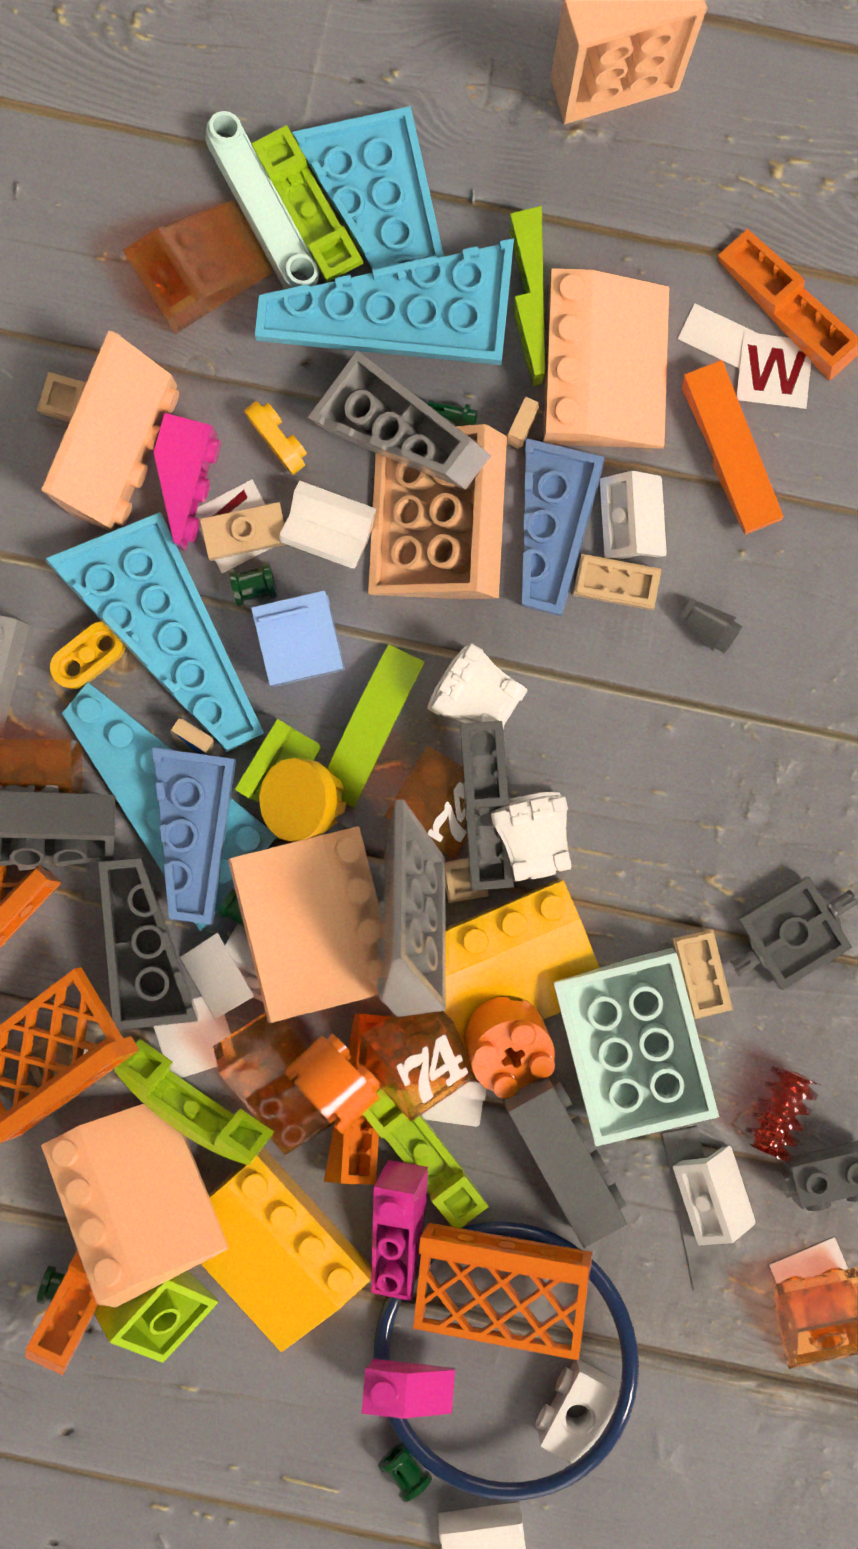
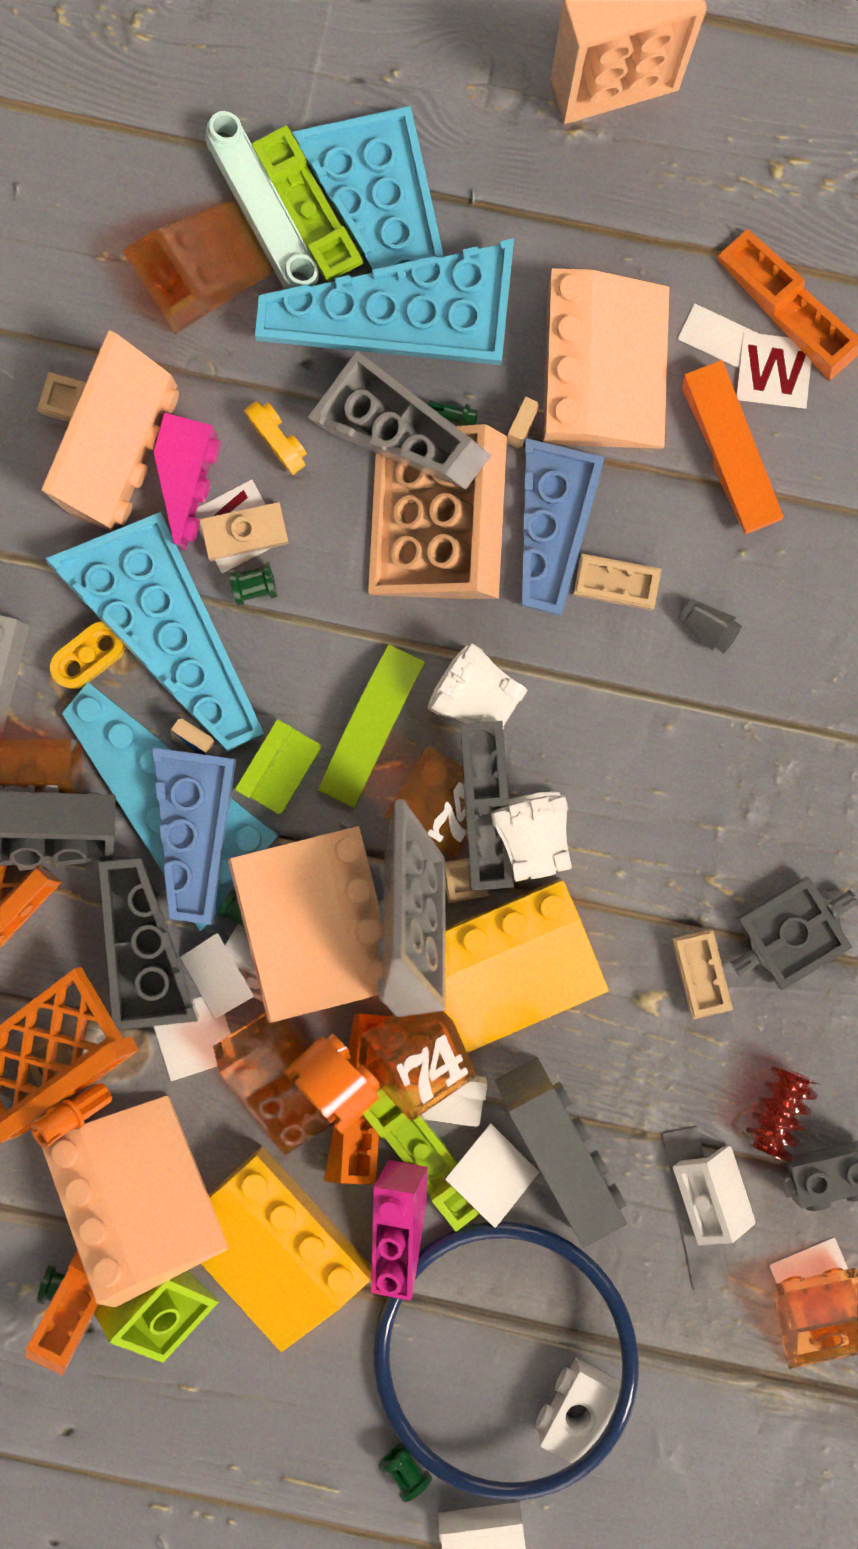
lime slope [114,1039,274,1165] -> none
light blue piece [251,590,346,687] -> none
yellow piece [259,758,347,842] -> none
white panel [279,481,376,568] -> none
dark pink slope [361,1359,456,1419] -> none
orange fence [413,1223,593,1360] -> none
orange brick [464,997,555,1099] -> none
lime slope [508,206,545,387] -> none
light aqua slope [554,948,719,1146] -> none
white panel [600,471,667,560] -> none
none -> orange axle [31,1083,112,1148]
none -> white sticker [445,1123,539,1228]

